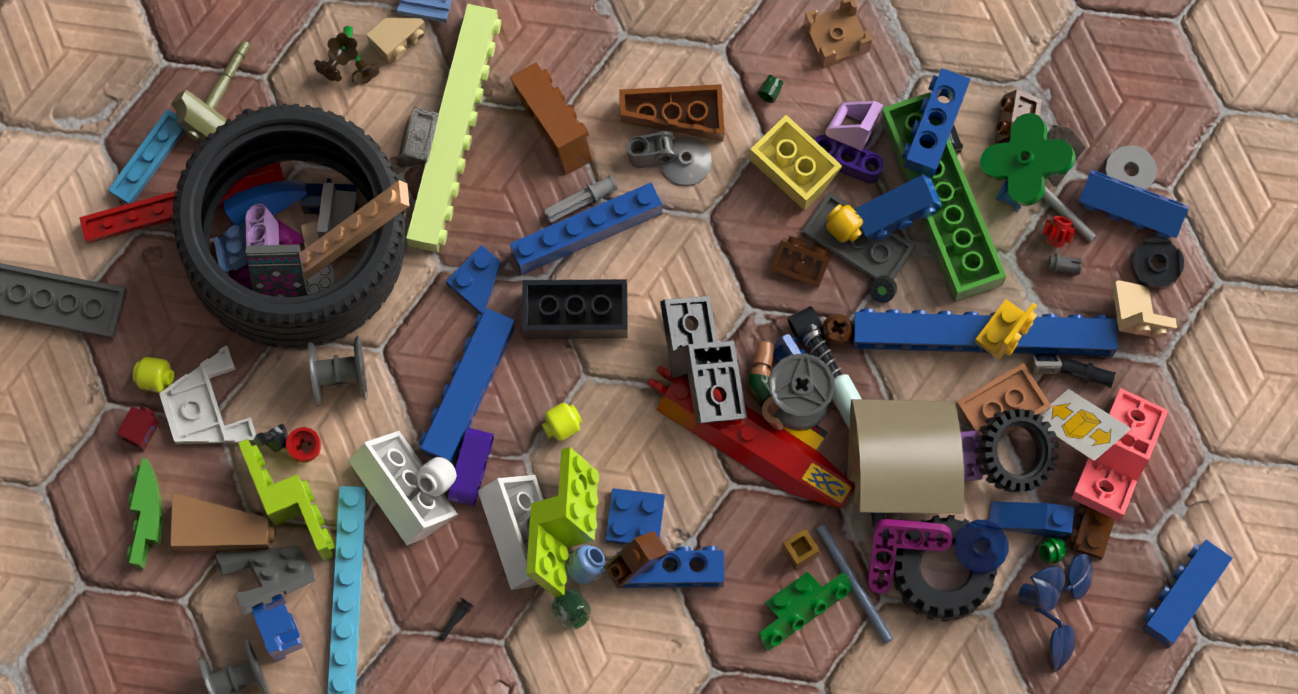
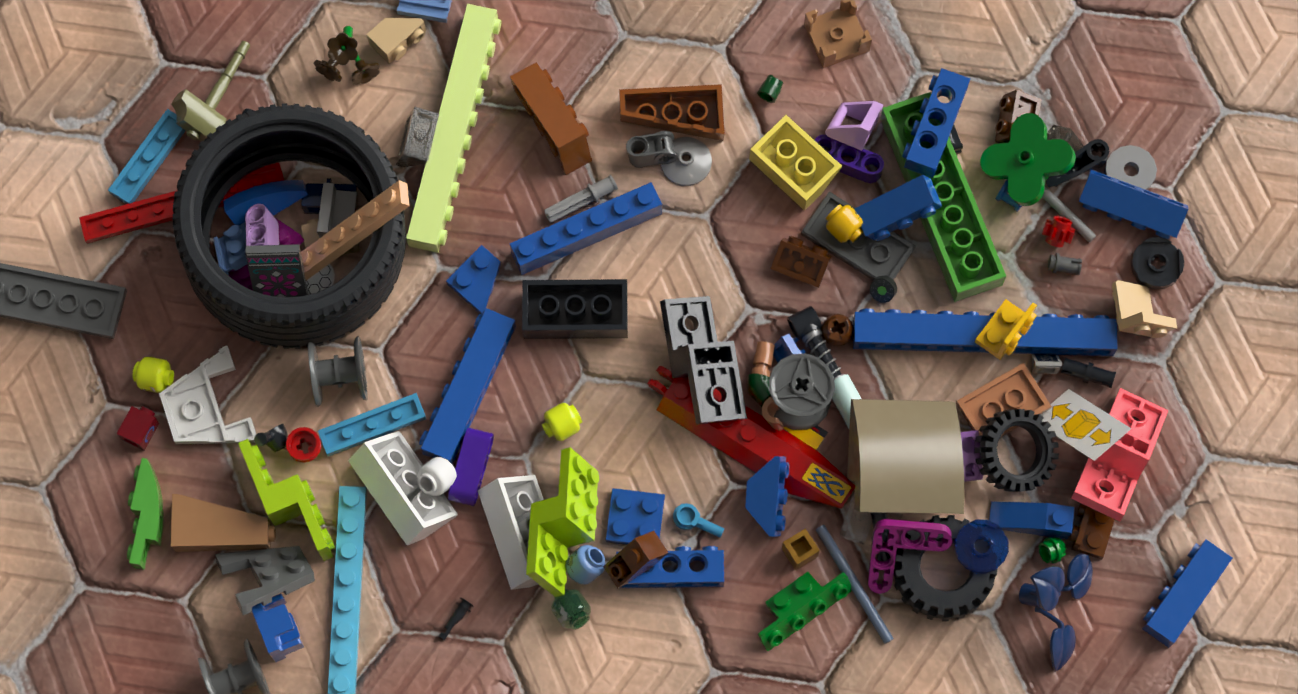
none -> dark azure plate [318,393,426,457]
none -> dark azure plate [673,503,725,538]
none -> blue slope [745,456,789,537]
none -> black piece [1046,139,1110,188]

